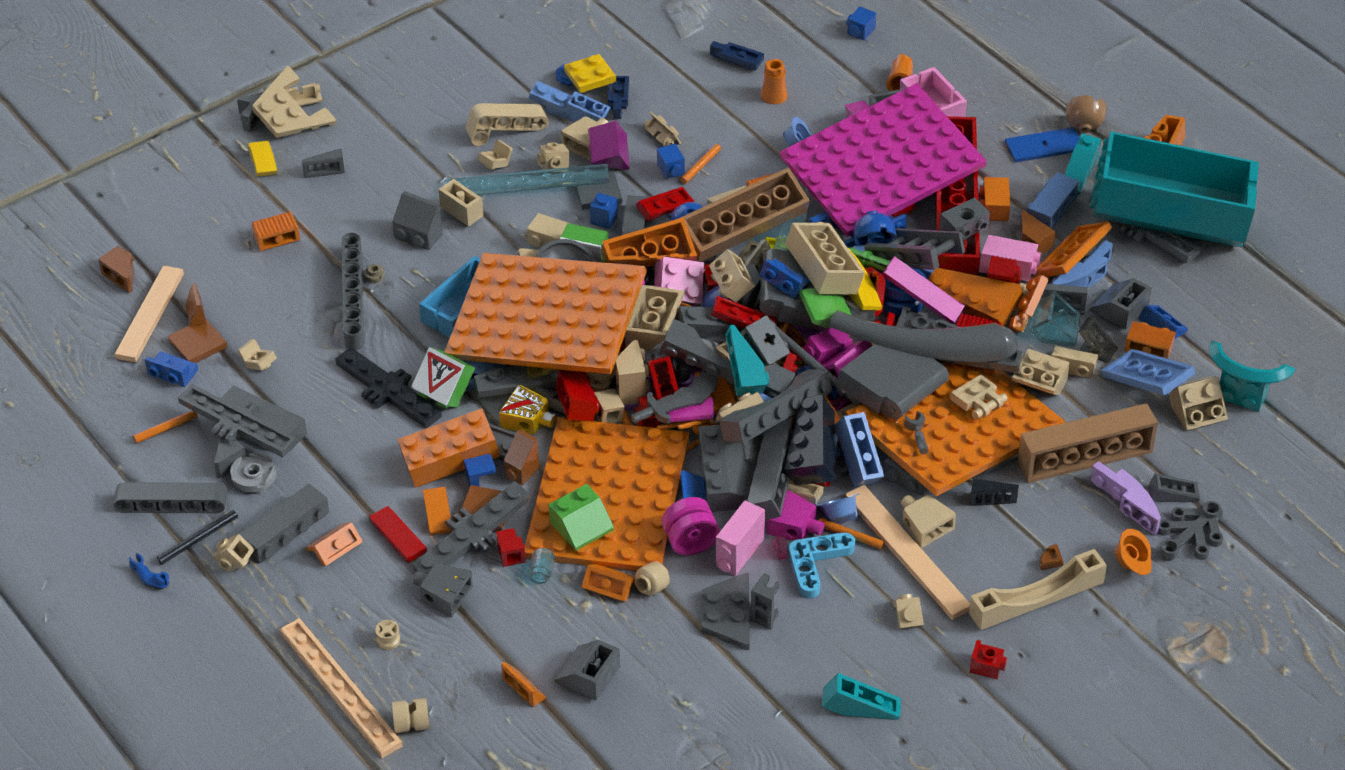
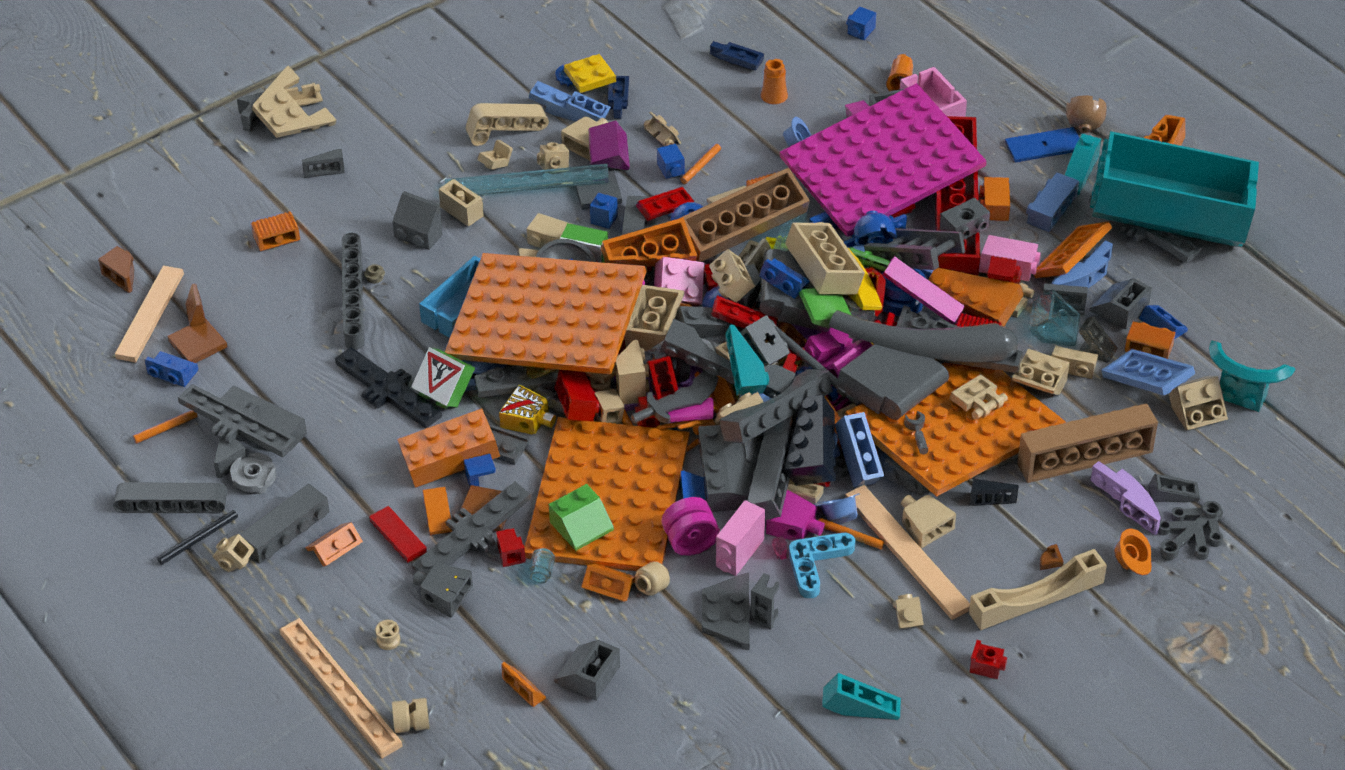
blue arm [129,553,169,589] -> none
tan bracket [238,339,277,371] -> none
yellow slope [248,141,277,177] -> none
dark orange slope [504,429,539,485] -> none
orange hinge [1009,275,1048,333] -> none
dark orange slope [1020,211,1055,255] -> none

